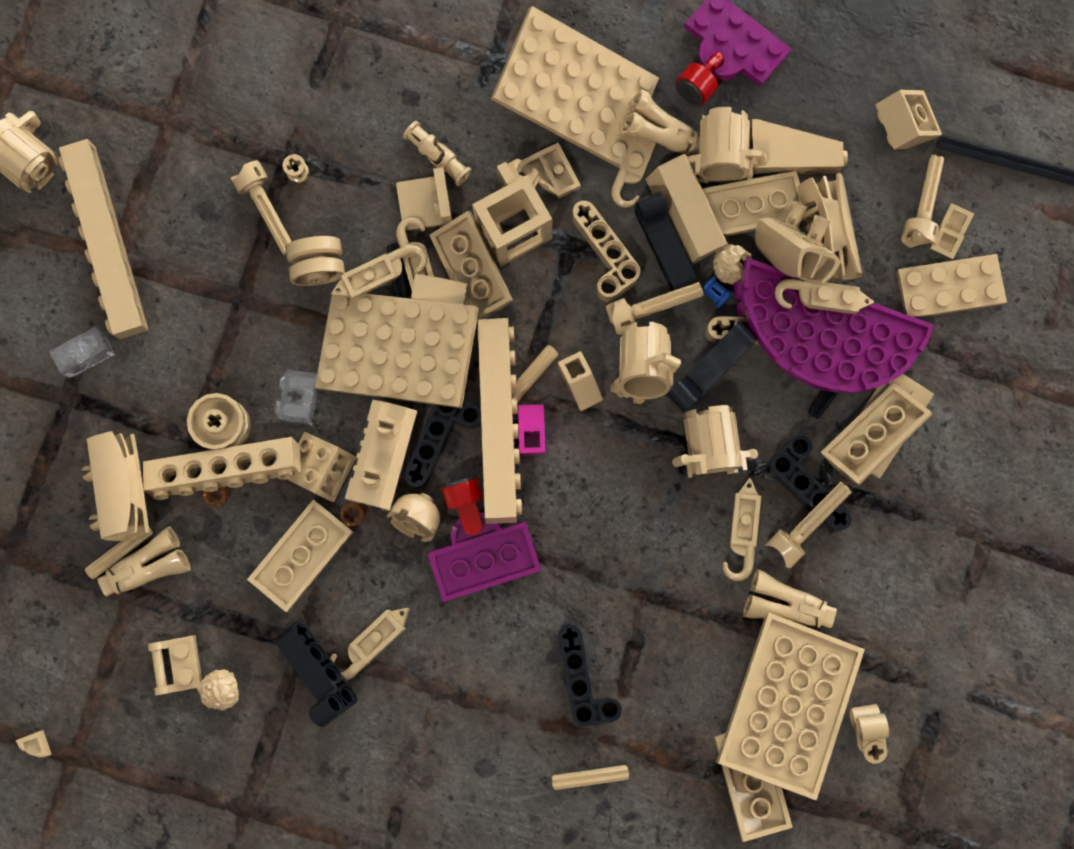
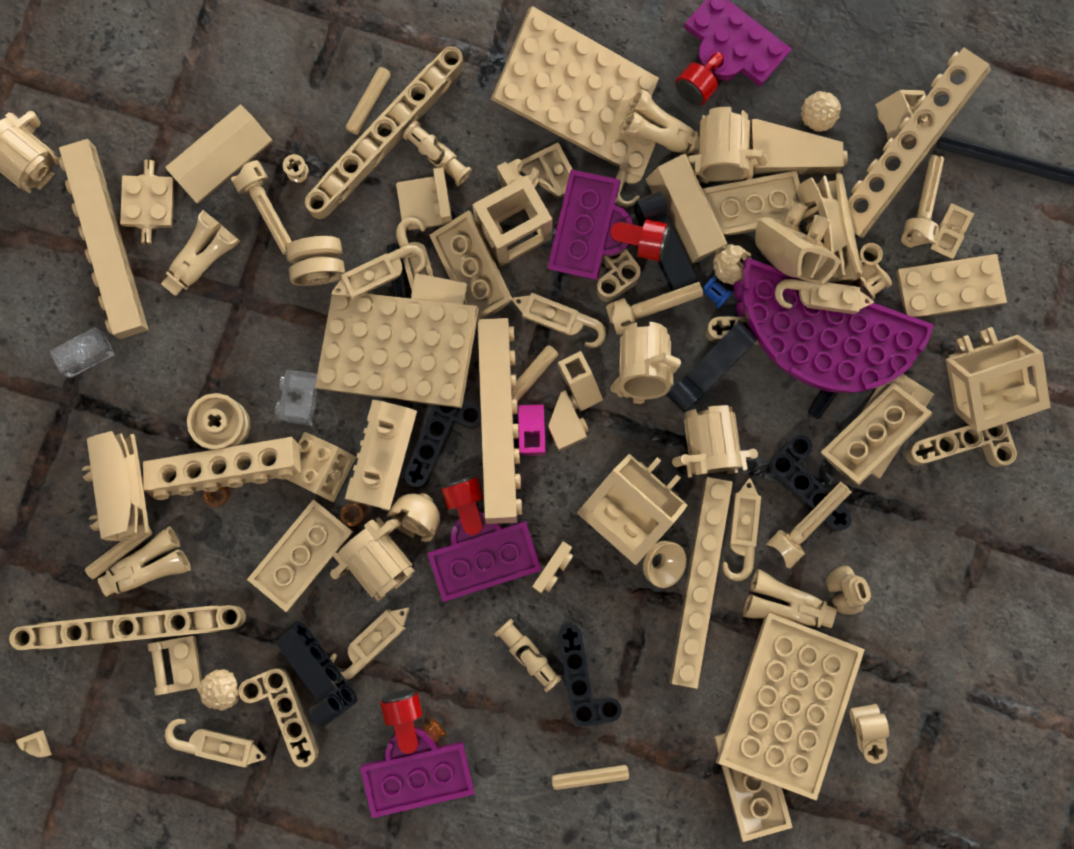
none -> tan beam [9,605,246,650]
none -> tan plate [120,160,174,245]
none -> tan piece [161,210,240,296]
none -> tan slope [165,104,273,204]
none -> tan plate [165,719,267,768]
none -> tan beam [238,668,319,767]
none -> tan beam [305,46,464,219]
none -> tan container [330,517,415,602]
none -> tan axle [346,67,391,135]
none -> magenta plate [360,690,475,818]
none -> clear orange bush [423,717,447,743]
none -> tan piece [494,619,563,693]
none -> tan plate [512,293,606,348]
none -> tan plate [532,541,573,594]
none -> magenta plate [547,169,670,281]
none -> tan slope [548,390,589,452]
none -> tan piece [577,454,688,565]
none -> tan piece [643,541,687,588]
none -> tan brick [669,477,733,689]
none -> tan piece [801,91,841,132]
none -> tan piece [826,566,871,615]
none -> tan piece [839,243,892,300]
none -> tan brick [848,47,991,239]
none -> tan beam [905,423,1017,467]
none -> tan piece [946,327,1051,433]

